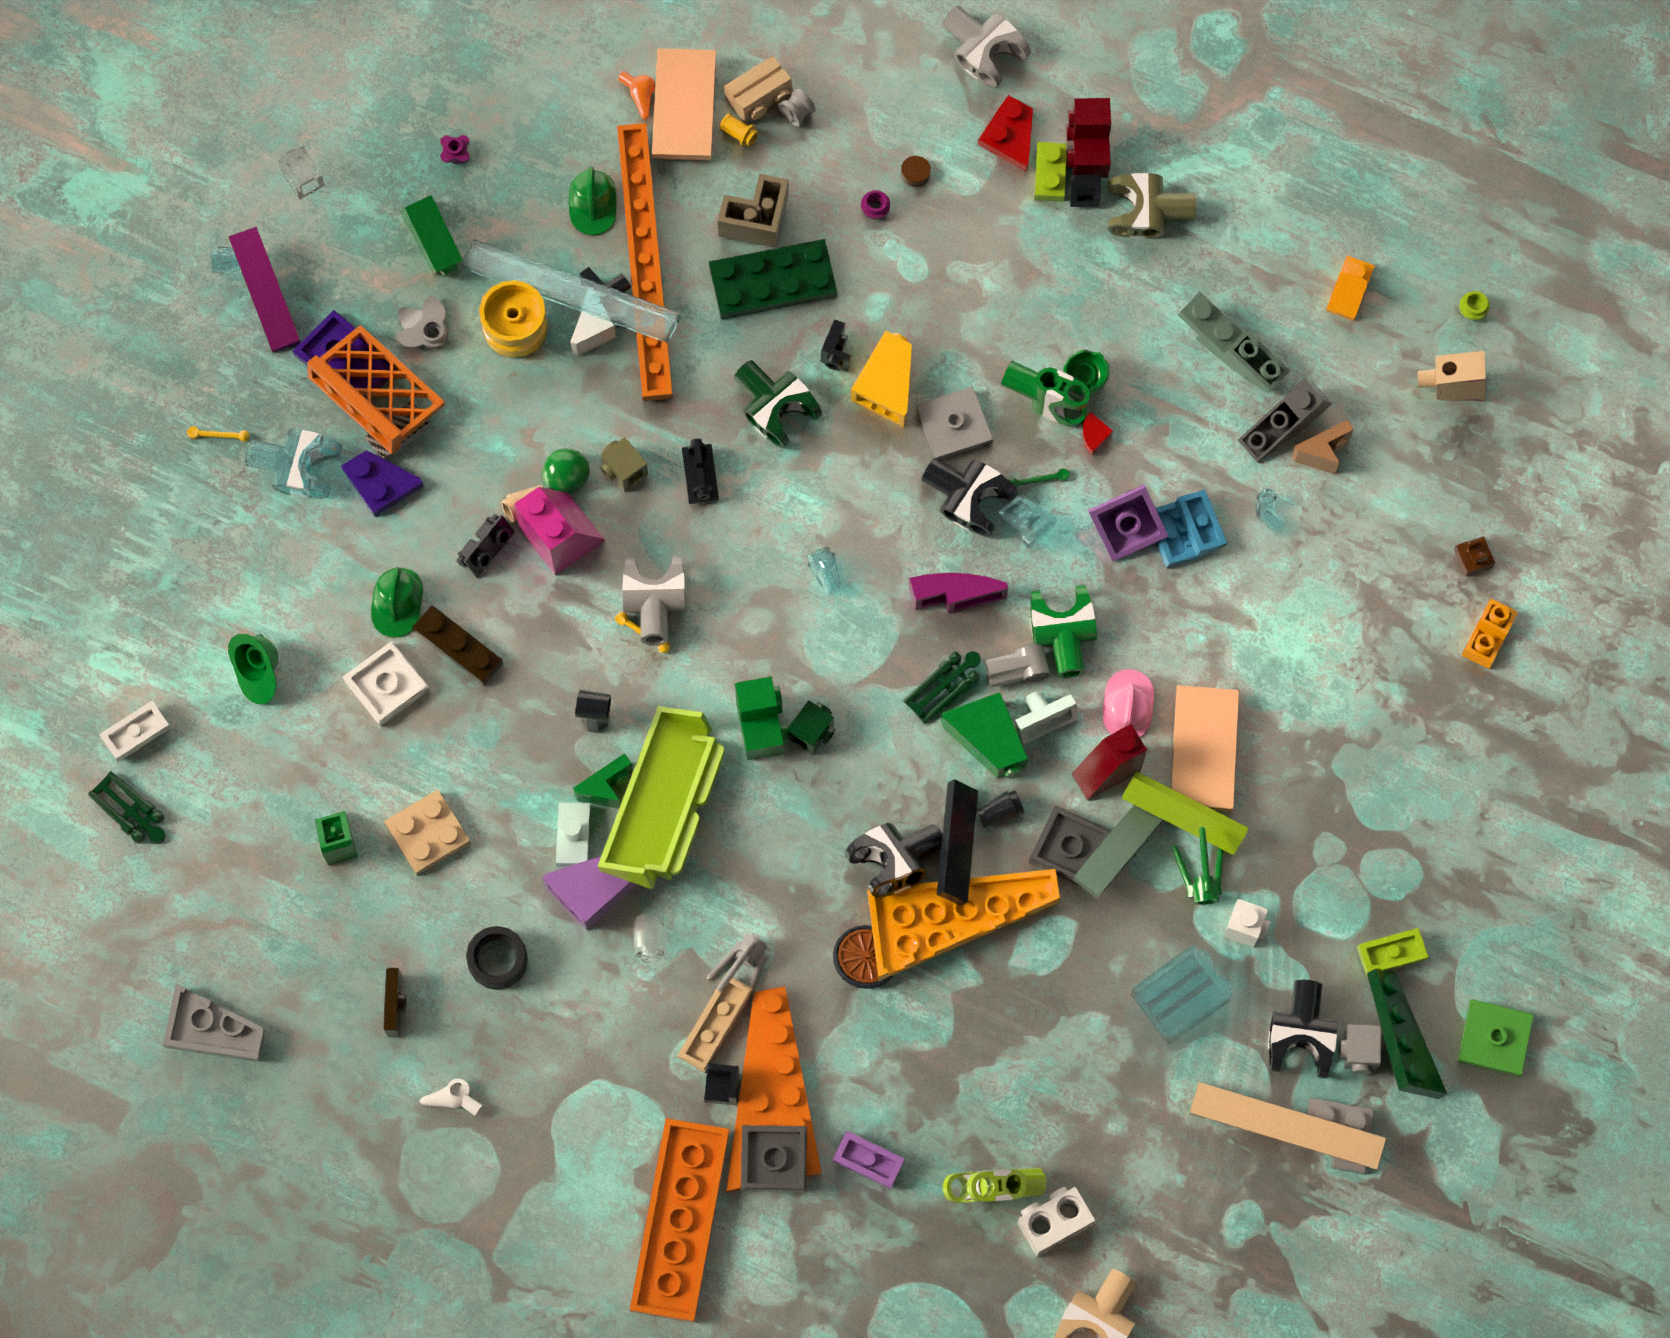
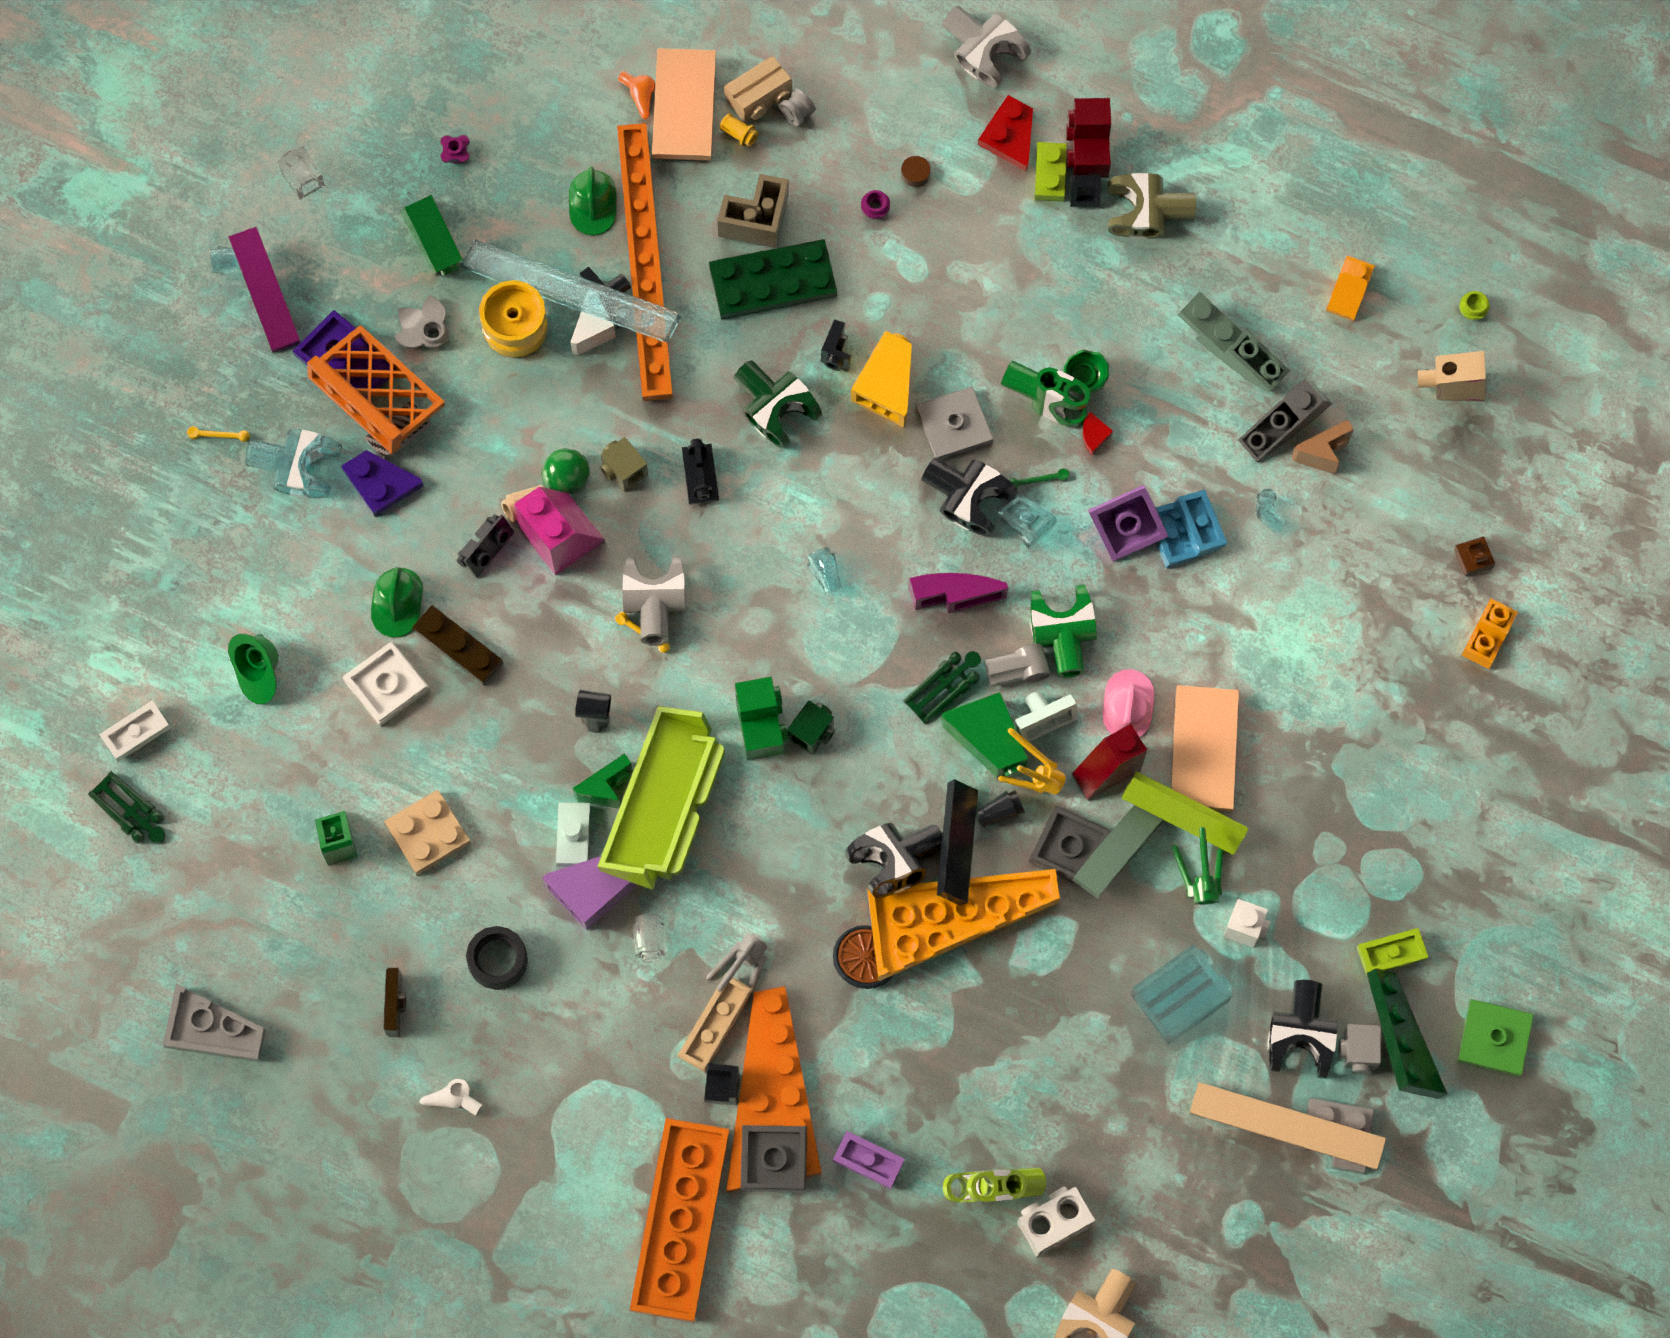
none -> yellow plant [998,728,1066,795]

